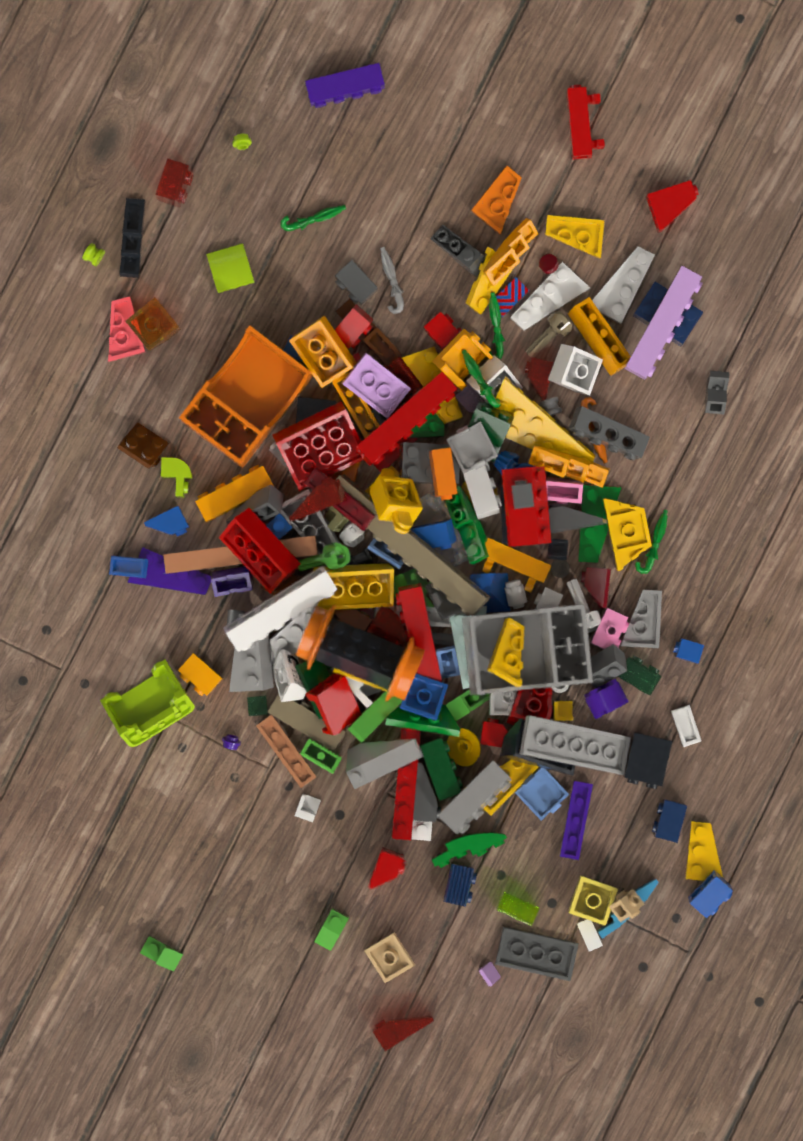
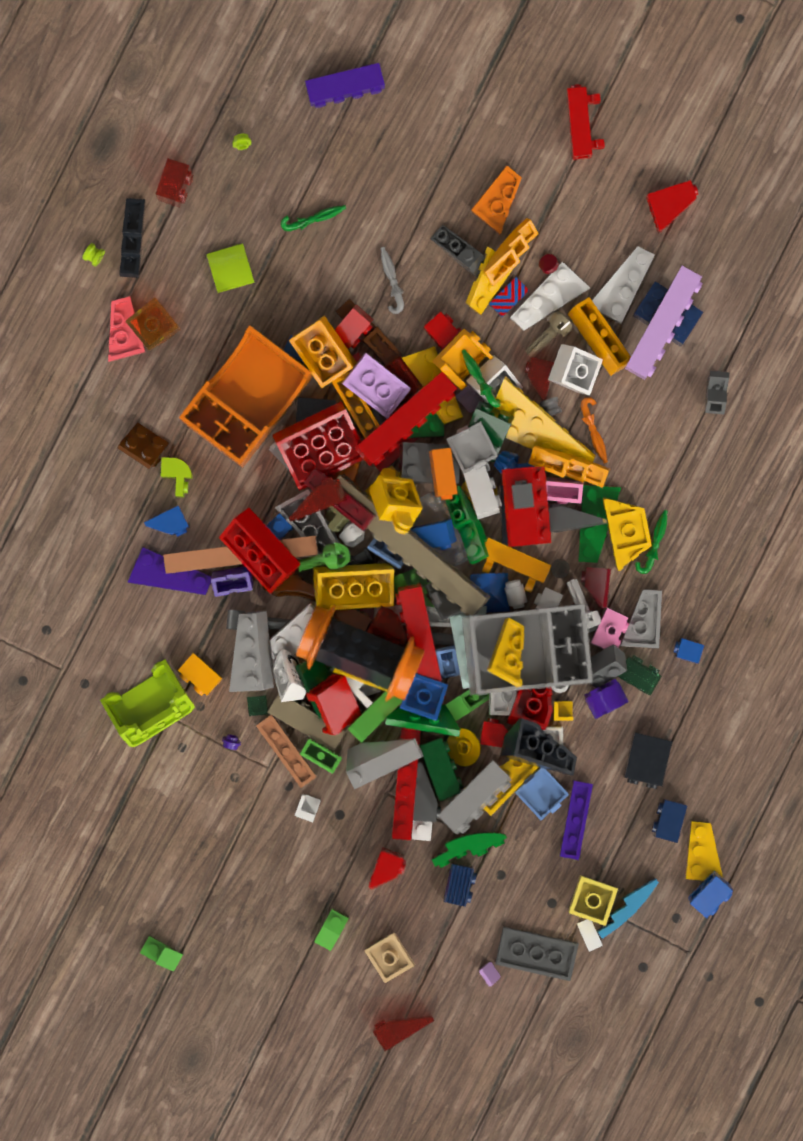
blue tile [109,556,148,578] -> none
light orange brick [195,465,274,523] -> none
white brick [224,566,337,652] -> none
dark grey slope [226,485,284,524] -> none
dark grey brick [335,260,378,305] -> none
green piece [489,292,506,359] -> none
clear neon green brick [496,892,539,926] -> none
light grey plate [520,716,631,775] -> none
yellow wing [545,215,604,259] -> none
black plate [548,539,569,560] -> none
dark grey brick [568,406,650,461] -> none
tan brick [609,889,644,922] -> none
white tile [671,705,702,747] -> none

